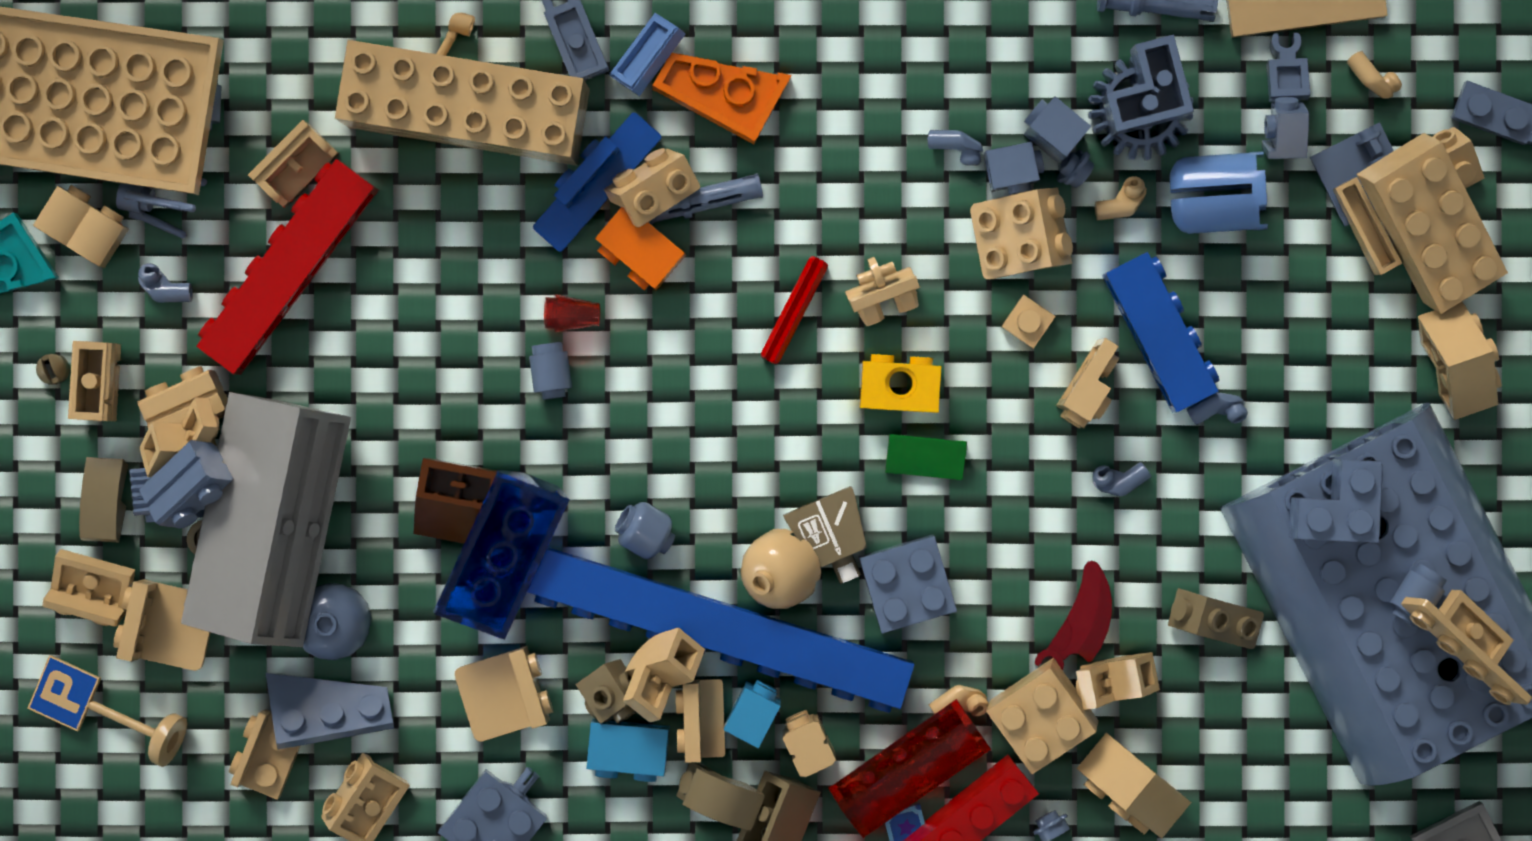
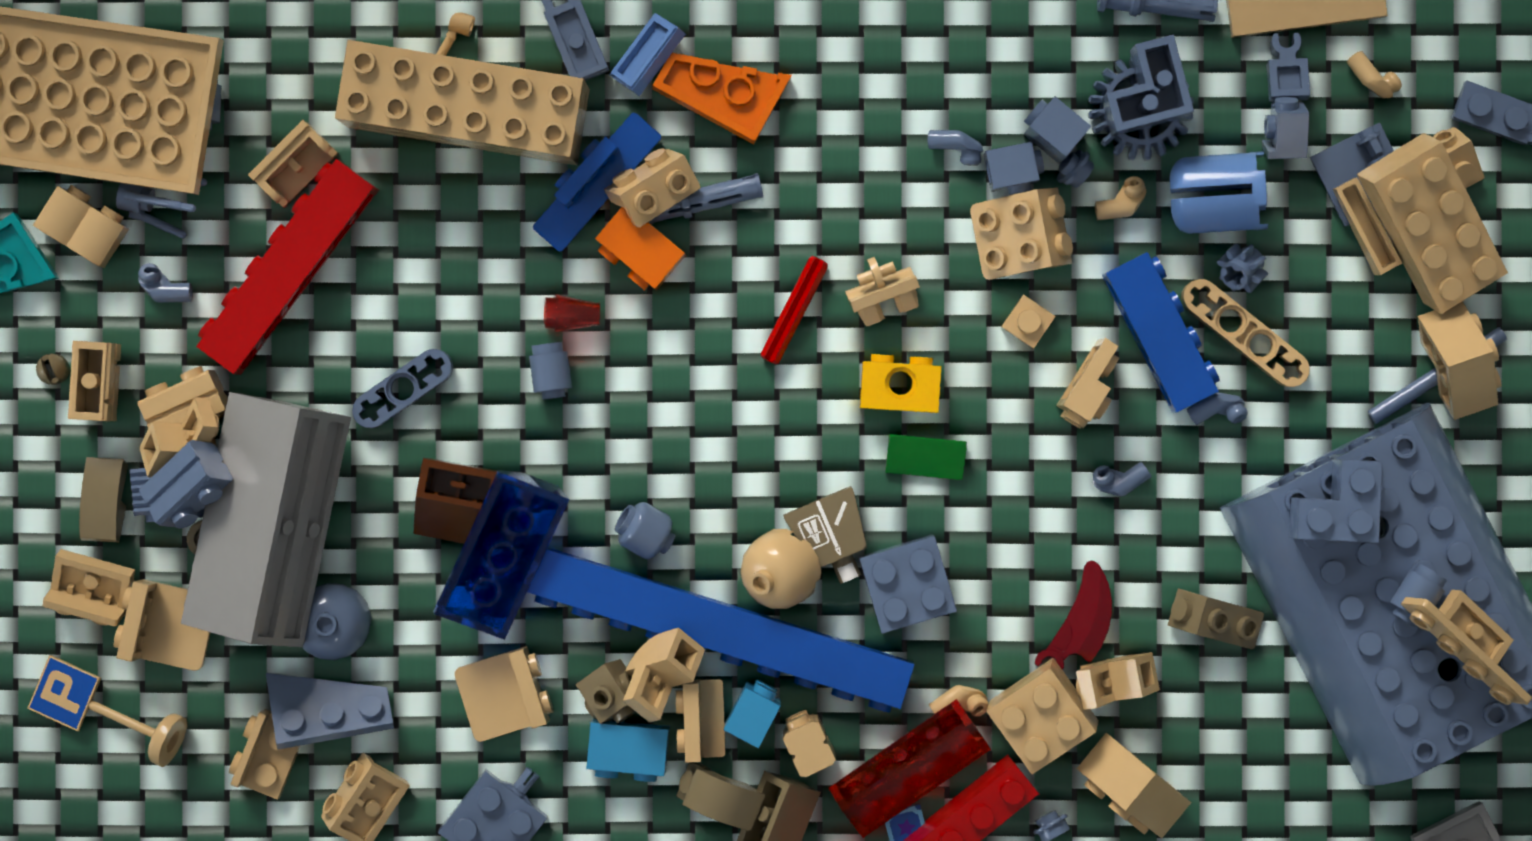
none -> sand blue beam [352,349,453,428]
none -> tan beam [1181,279,1310,387]
none -> sand blue gear [1217,243,1268,293]
none -> sand blue bar [1368,327,1507,424]

